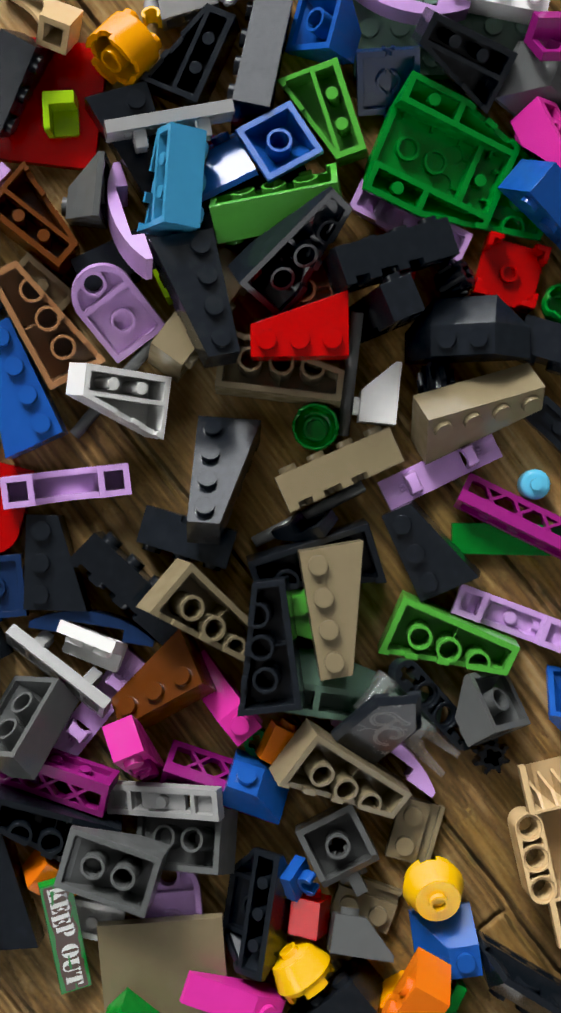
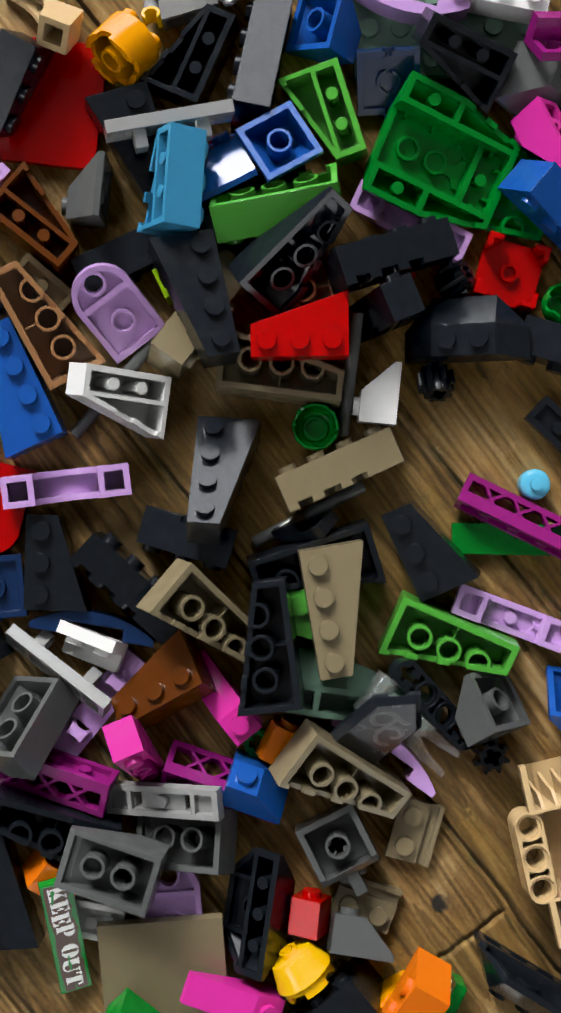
lime panel [42,90,80,139] -> none
lavender slope [107,161,153,280] -> none
blue tile [280,854,320,902] -> none
lavender hinge [377,433,503,510] -> none
yellow cone [403,856,464,922] -> none
blue slope [408,901,483,980] -> none
dark tan wedge [411,363,546,465] -> none

